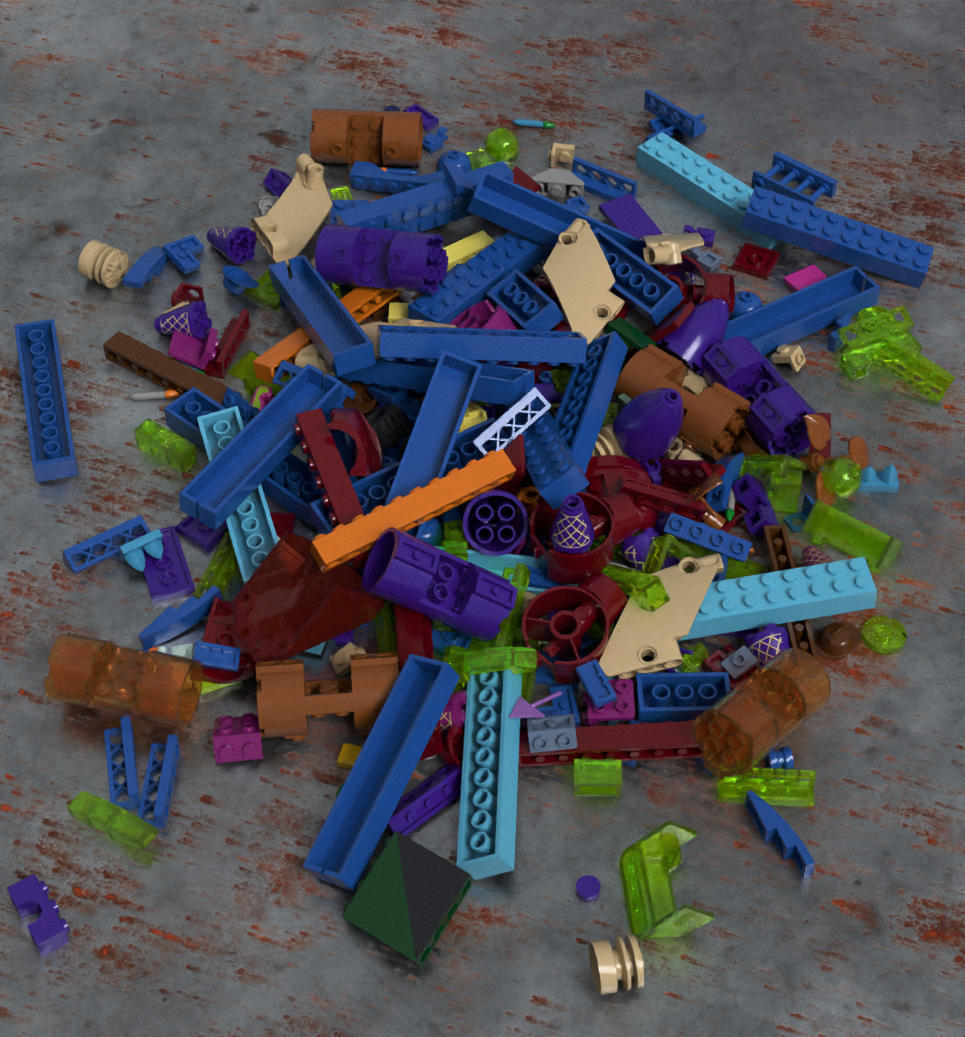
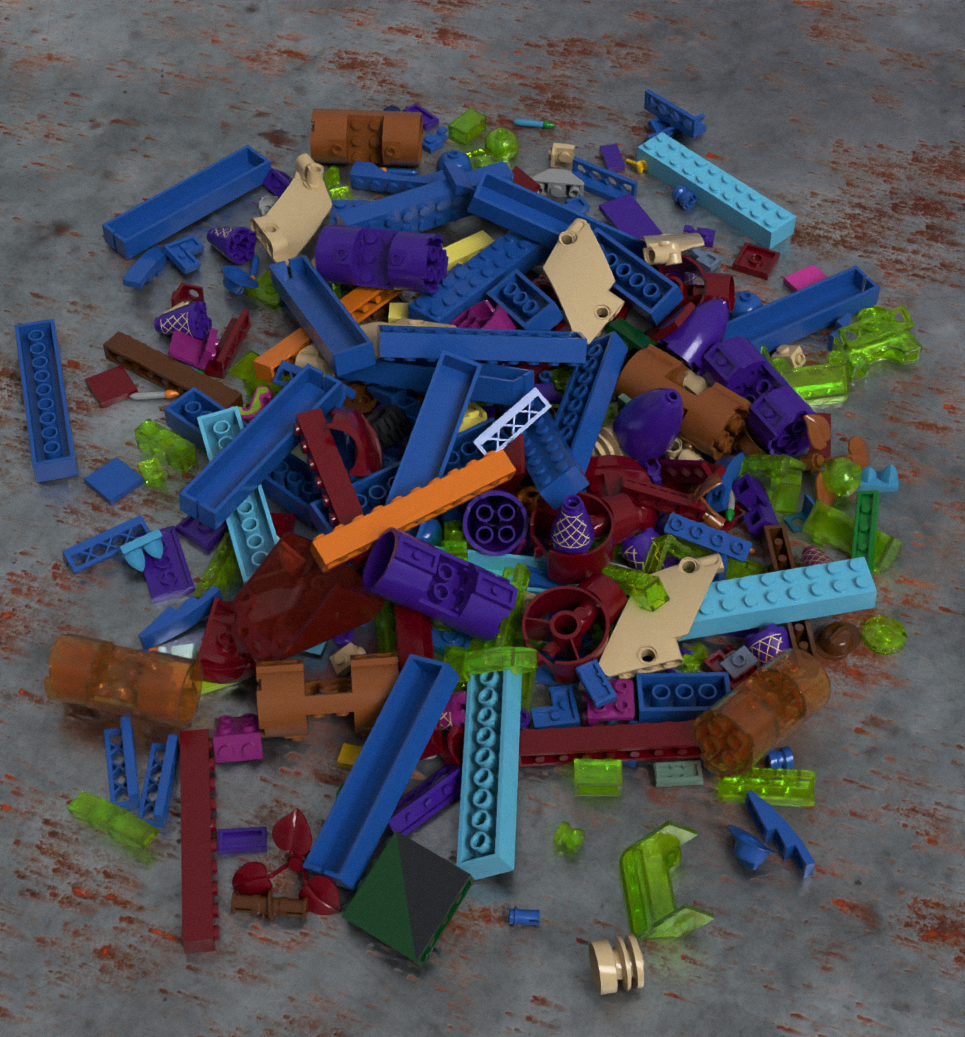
dark purple arch [7,874,70,957] -> none
tan wheel [78,240,128,288] -> none
blue plate [191,640,241,672] -> none
blue hinge [222,387,259,423] -> none
medium lavender piece [509,691,562,718] -> none
sand blue bracket [527,714,577,753] -> none
dark purple tile [576,875,601,901] -> none
blue brick [741,186,934,288] -> none
blue fence [751,151,838,206] -> none
clear neon green fence [871,333,956,403] -> none
none -> blue tile [84,457,144,505]
none -> dark red tile [85,365,138,409]
none -> blue piece [102,145,271,260]
none -> clear neon green bracket [137,456,168,488]
none -> dark red brick [180,729,220,954]
none -> dark purple tile [218,826,267,855]
none -> reddish brown piece [231,889,309,923]
none -> dark red plant [232,808,343,915]
none -> blue piece [249,255,259,281]
none -> clear neon green bracket [323,166,340,192]
none -> clear neon green piece [448,108,487,147]
none -> blue pin [508,906,540,927]
none -> clear neon green wheel [553,821,586,853]
none -> dark purple tile [599,144,625,172]
none -> yellow hand [626,159,648,173]
none -> sand green plate [653,760,704,787]
none -> blue wheel [672,185,697,210]
none -> blue piece [727,825,775,870]
none -> clear neon green windscreen [761,336,850,406]
none -> green tile [851,490,880,579]

